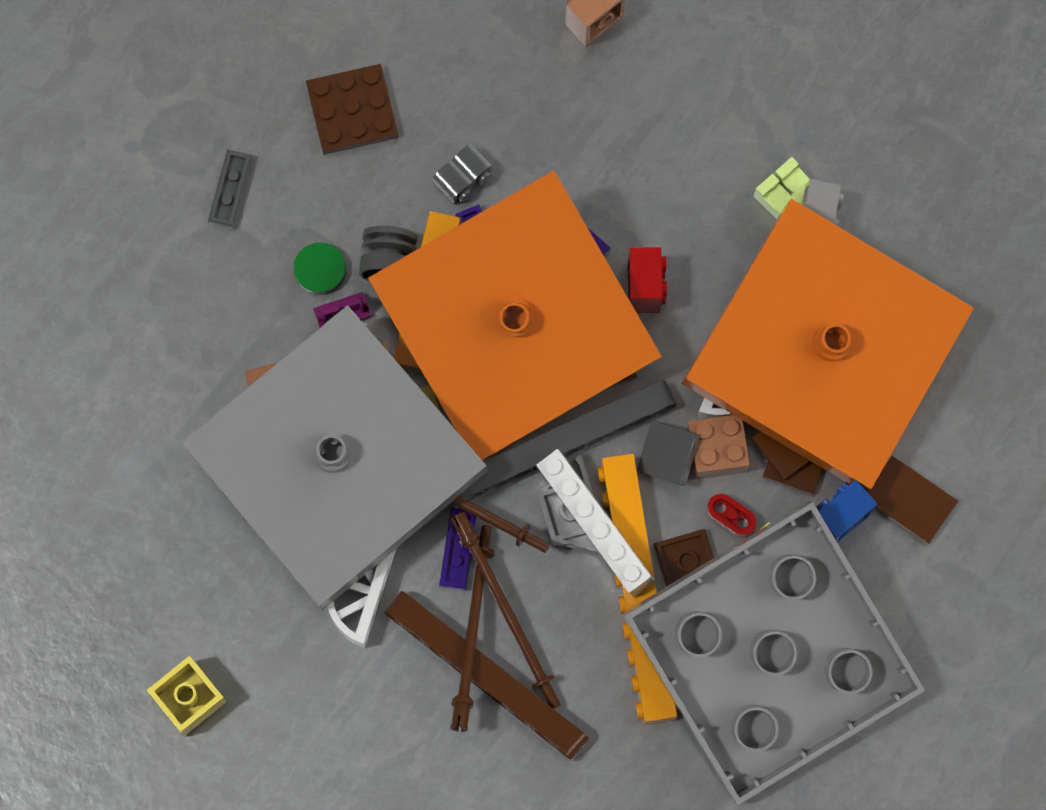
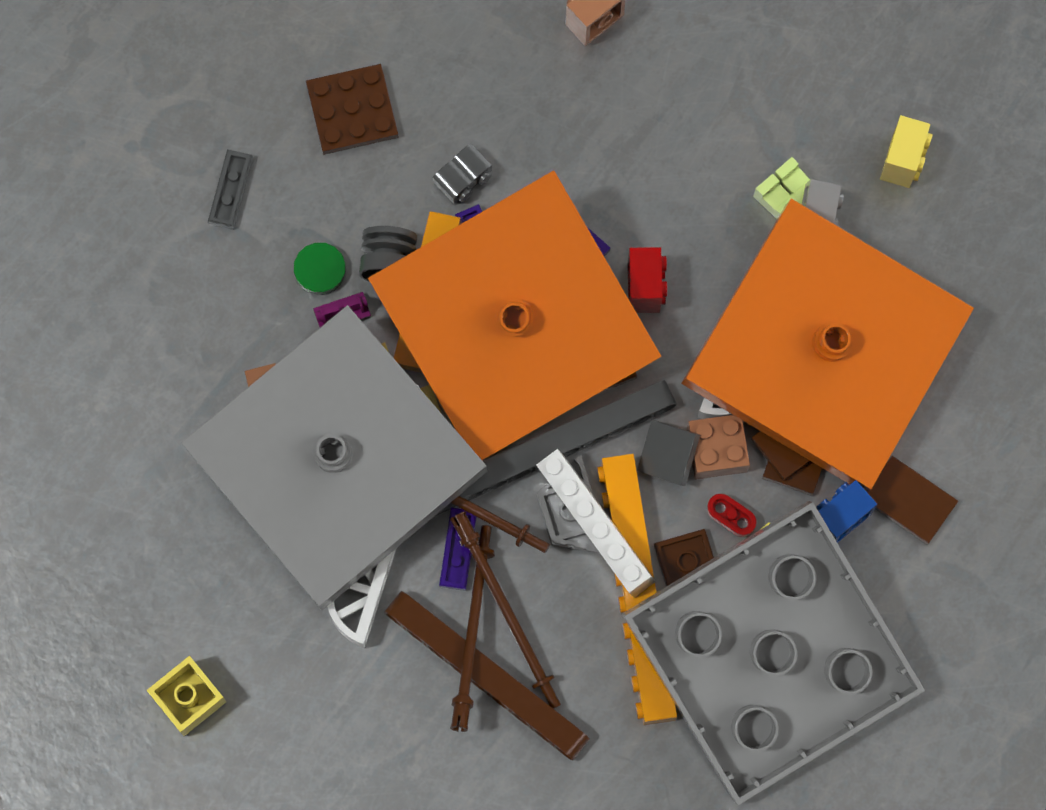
none -> light yellow brick [880,115,933,188]

